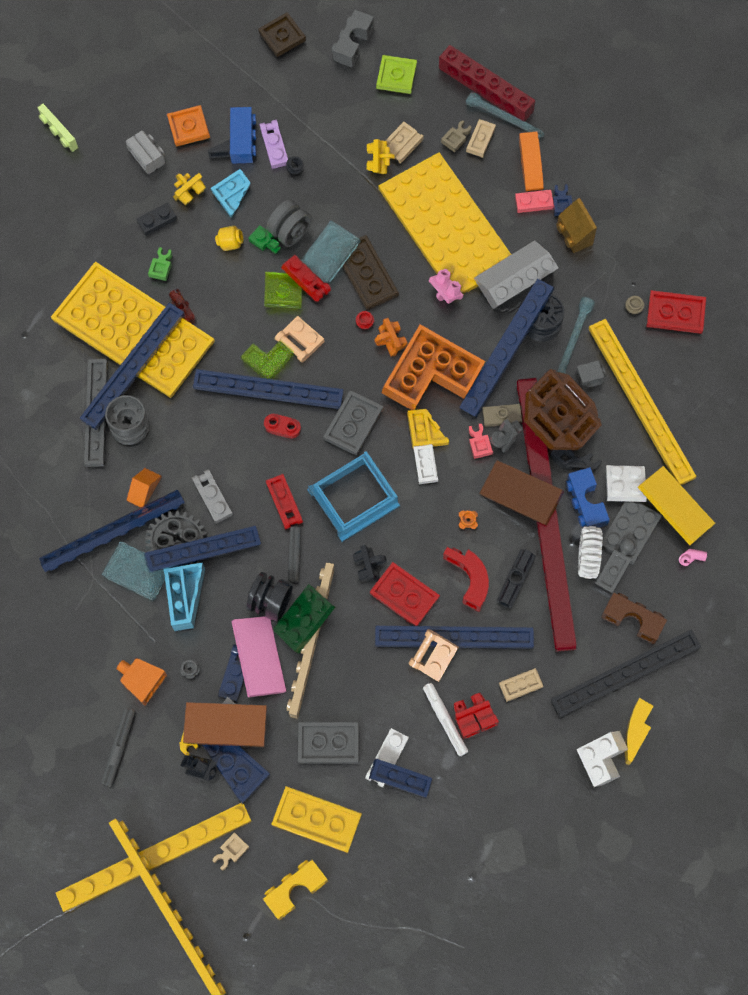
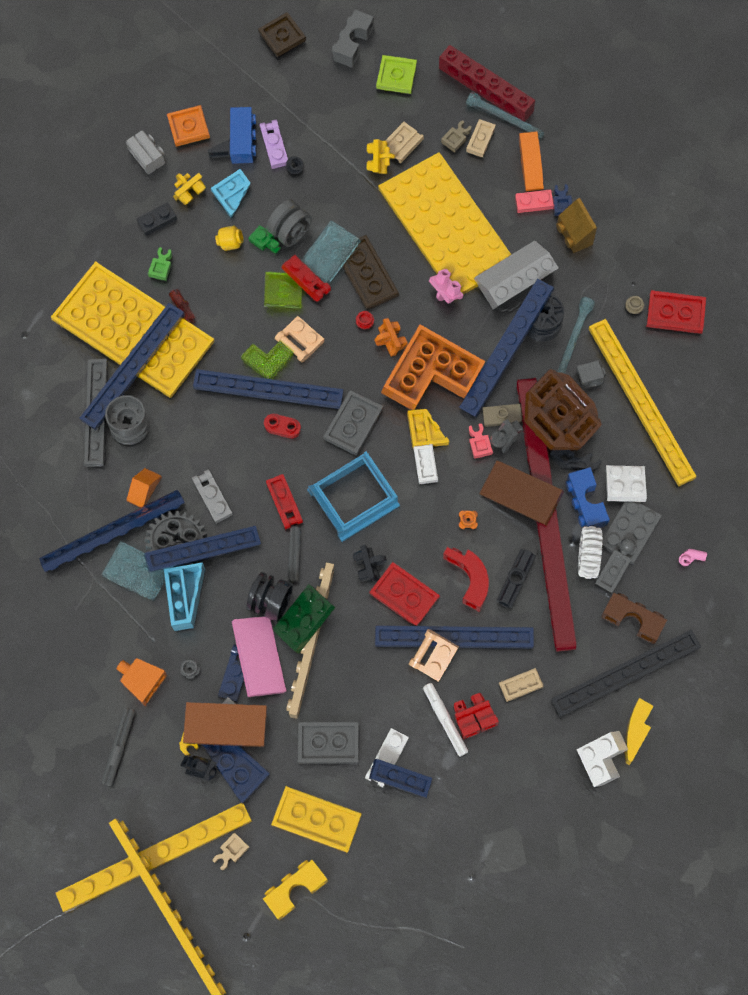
yellowish green plate [38,104,78,152] -> none
yellow tile [638,466,715,545] -> none

